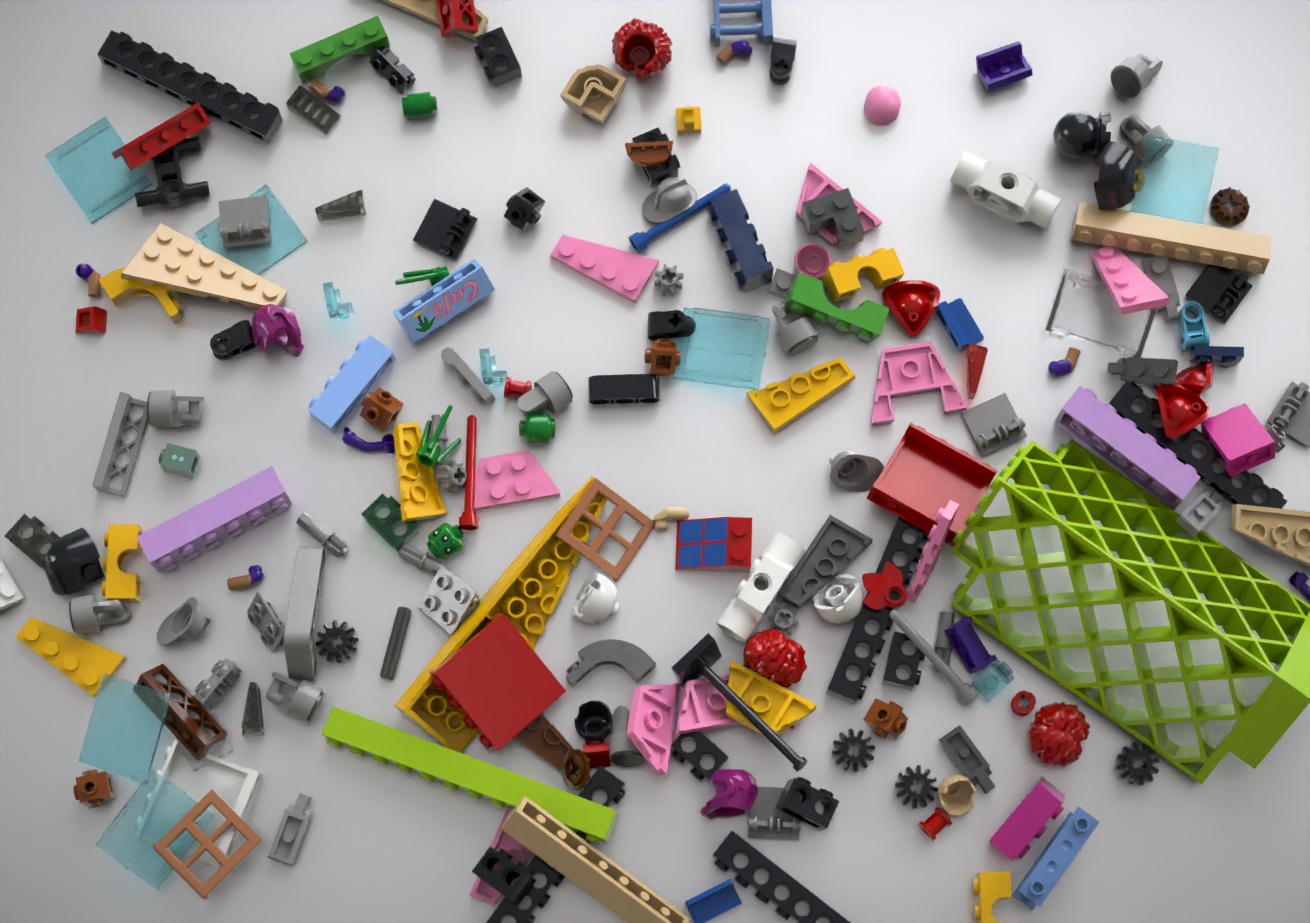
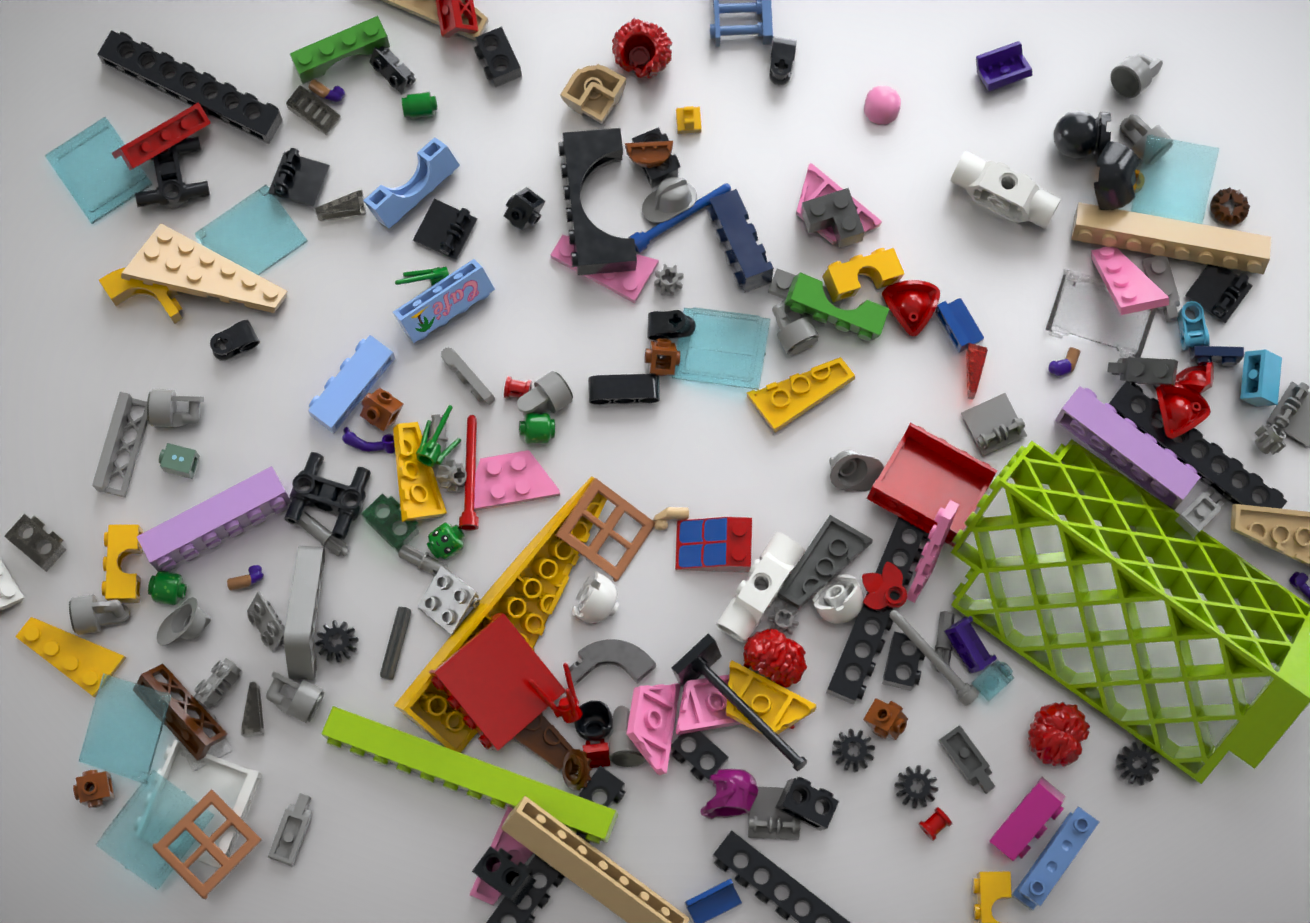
black brick [43,528,105,595] -> none
arm [75,264,101,297] -> none
red slope [75,306,107,334] -> none
light grey hinge [218,195,272,248] -> none
magenta helmet [251,304,304,357] -> none
clear light blue bracket [323,282,354,320] -> none
clear light blue bracket [479,348,507,386] -> none
arm [716,40,752,65] -> none
bright pink hair [794,242,831,280] -> none
bright pink wing [871,341,967,425] -> none
tan hair [937,775,976,817] -> none
red bush [1010,690,1036,717] -> none
dark pink panel [1201,403,1275,477] -> none
none -> green head [148,571,187,605]
none -> black hinge [268,148,330,207]
none -> black piece [285,452,371,540]
none -> light blue arch [363,137,460,229]
none -> red plant [529,663,582,723]
none -> black arch [558,128,637,275]
none -> medium azure brick [1240,349,1282,407]

